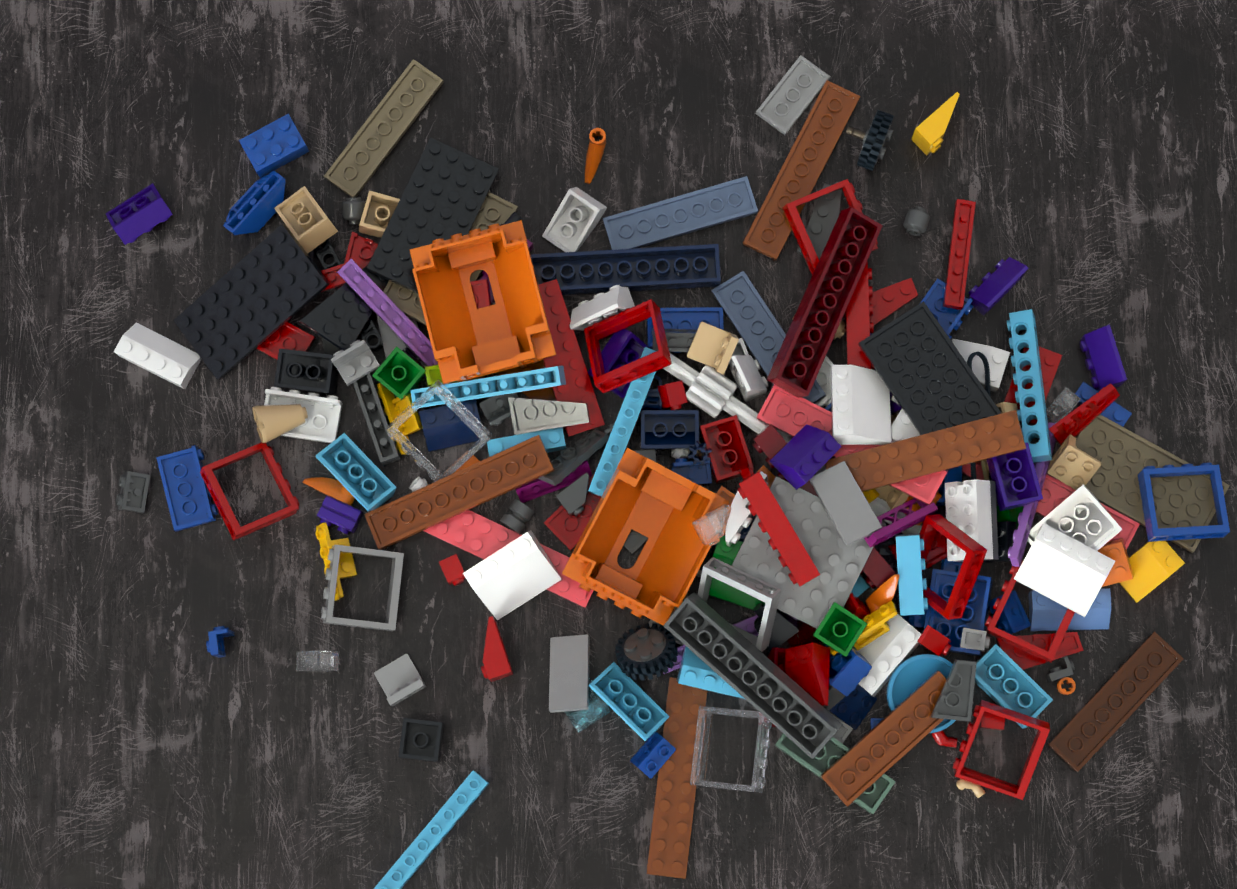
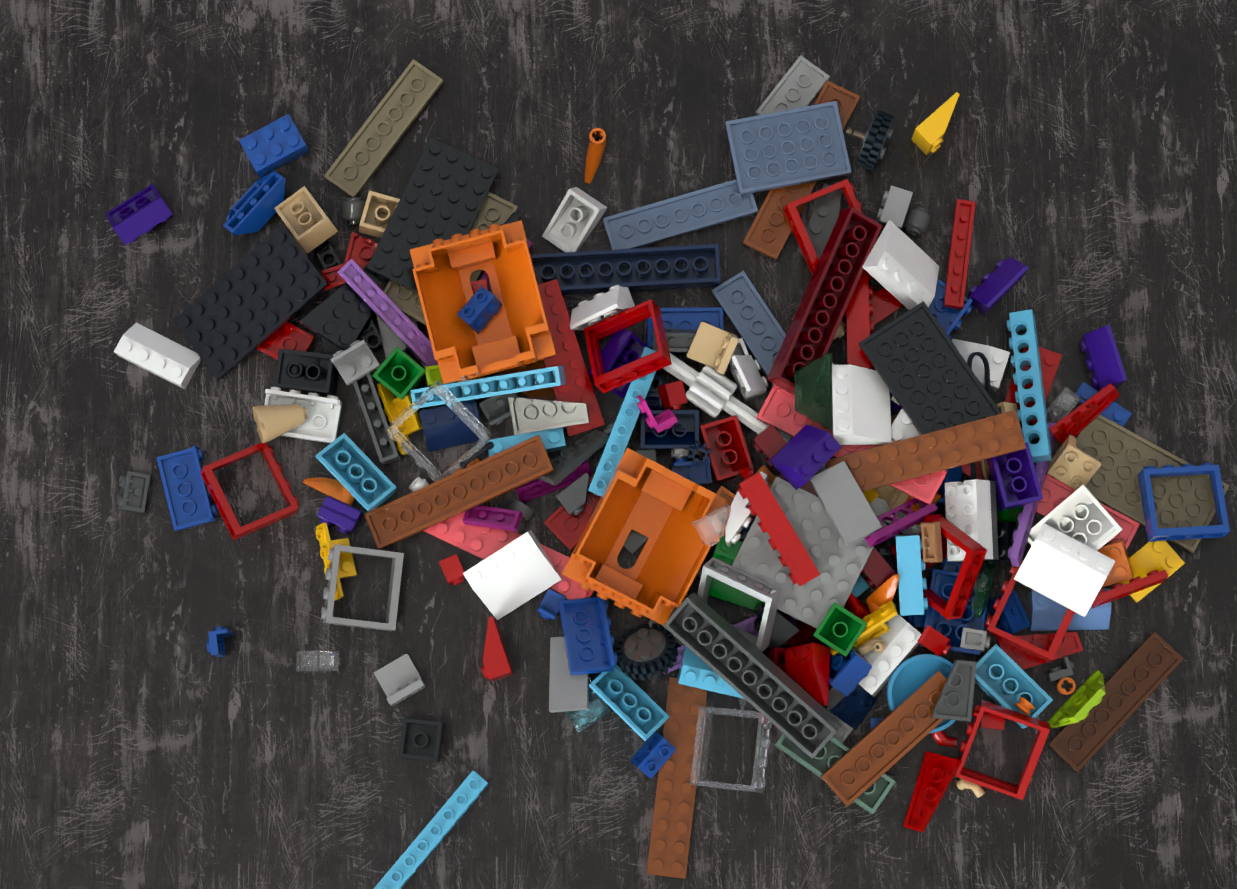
none -> blue bracket [457,286,502,334]
none -> black hinge [460,441,494,469]
none -> magenta plate [462,505,523,532]
none -> blue bracket [537,587,566,620]
none -> blue bracket [558,596,618,676]
none -> dark pink bracket [637,394,678,433]
none -> sand blue plate [725,101,852,195]
none -> clear green wing [795,353,832,429]
none -> tan arm [857,638,885,655]
none -> white slope [862,220,939,310]
none -> light grey brick [875,185,913,232]
none -> red wing [903,751,962,833]
none -> medium nougat plate [921,522,943,562]
none -> clear green wing [971,561,996,618]
none -> orange bush [1014,697,1035,716]
none -> lime wing [1047,669,1106,729]
none -> red plate [1091,570,1168,608]

